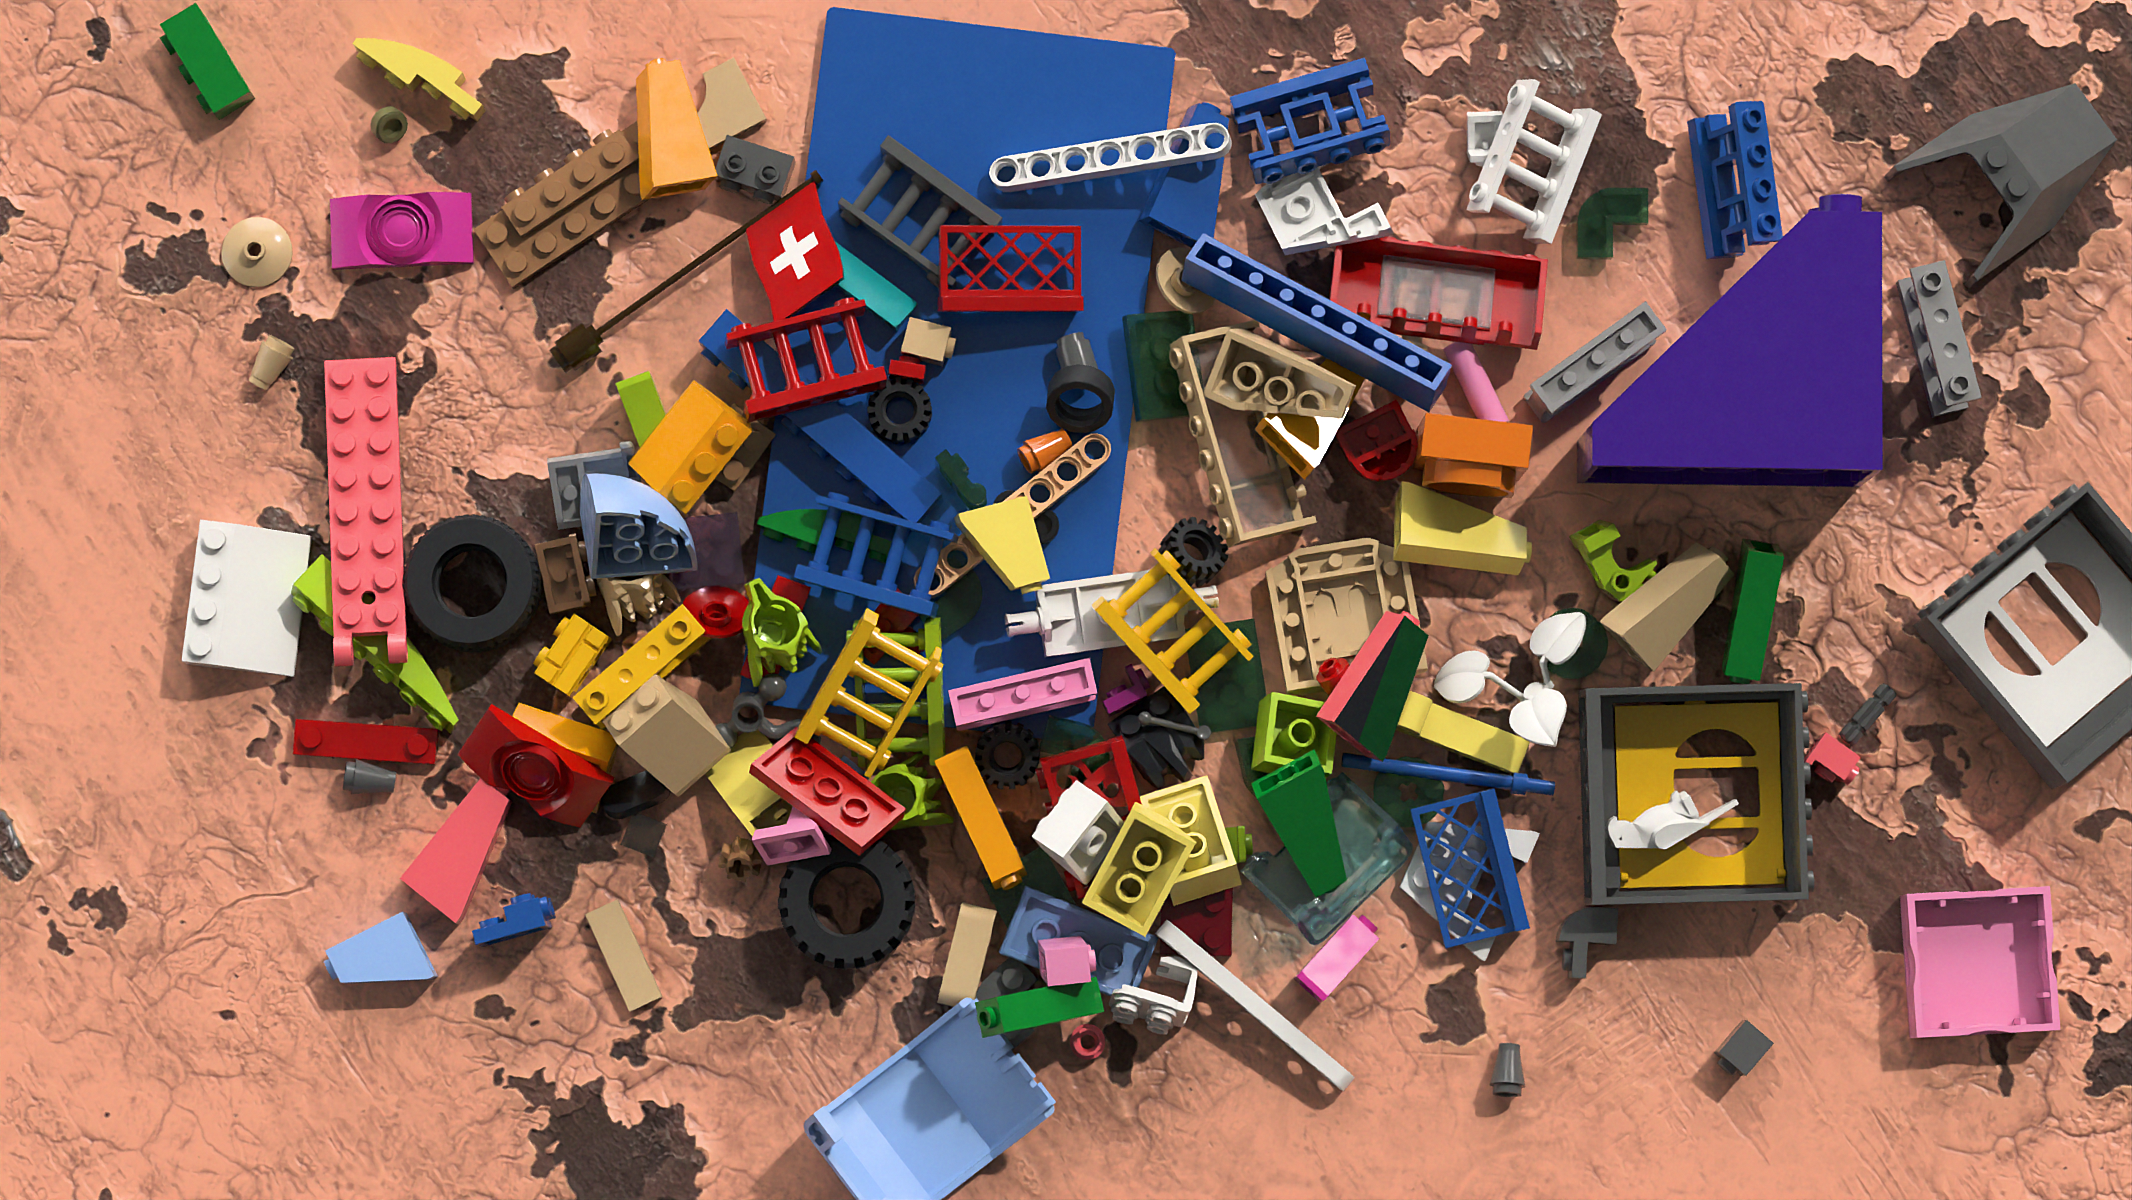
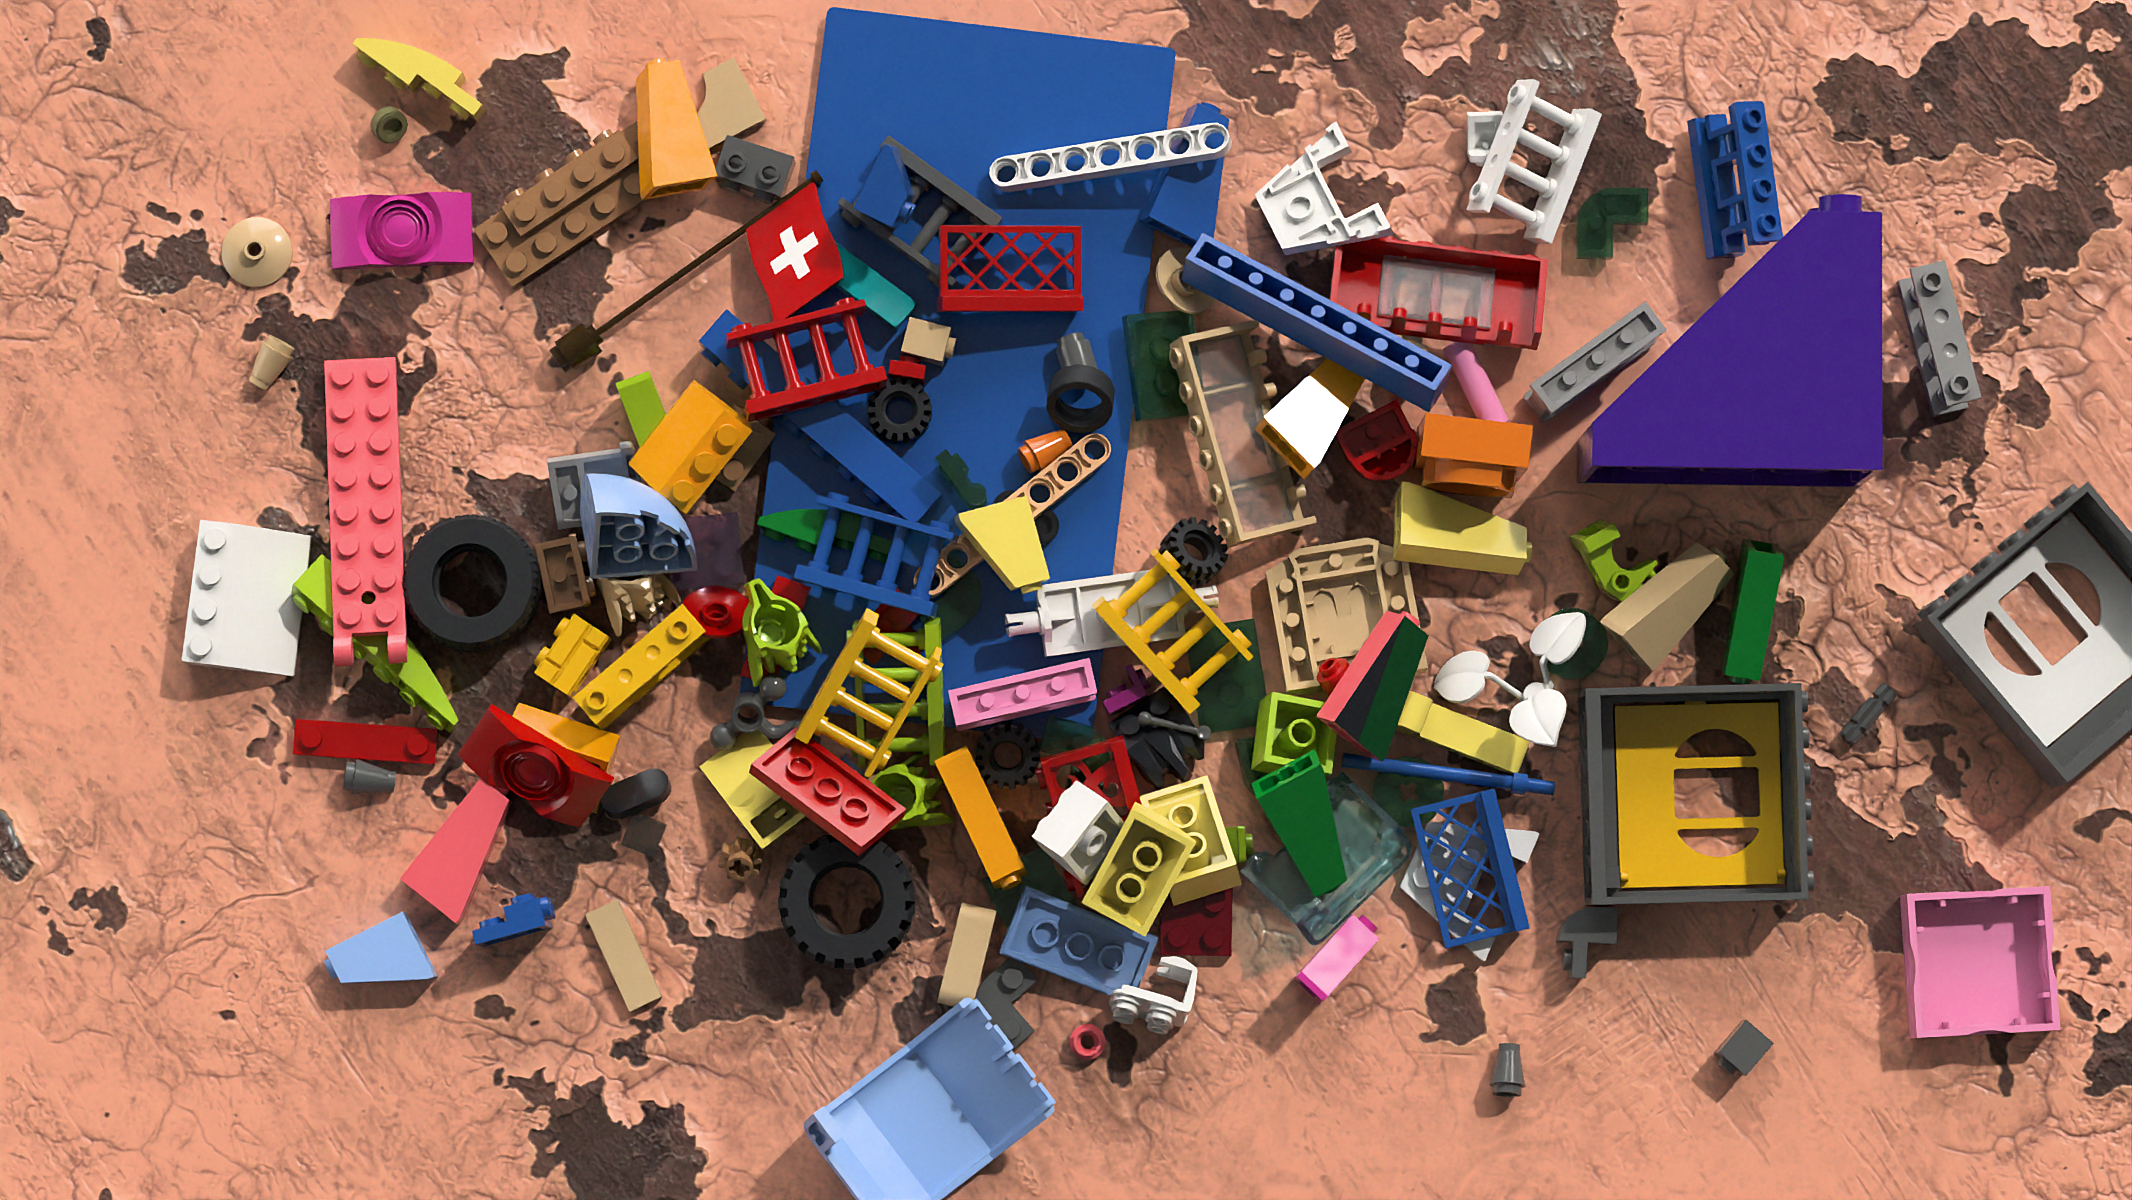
green brick [160,3,255,120] -> none
tan slope [603,674,731,797] -> none
bright pink slope [752,807,832,866] -> none
green slope [975,977,1104,1038] -> none
bright pink brick [1038,936,1096,986] -> none
white beam [1155,920,1355,1092] -> none
tan wedge [1203,328,1356,419] -> none
blue fence [1230,58,1390,184] -> none
white animal [1606,790,1739,849] -> none
coral brick [1804,732,1861,786] -> none
dark grey windscreen [1884,83,2117,289] -> none
none -> blue slope [854,143,916,228]

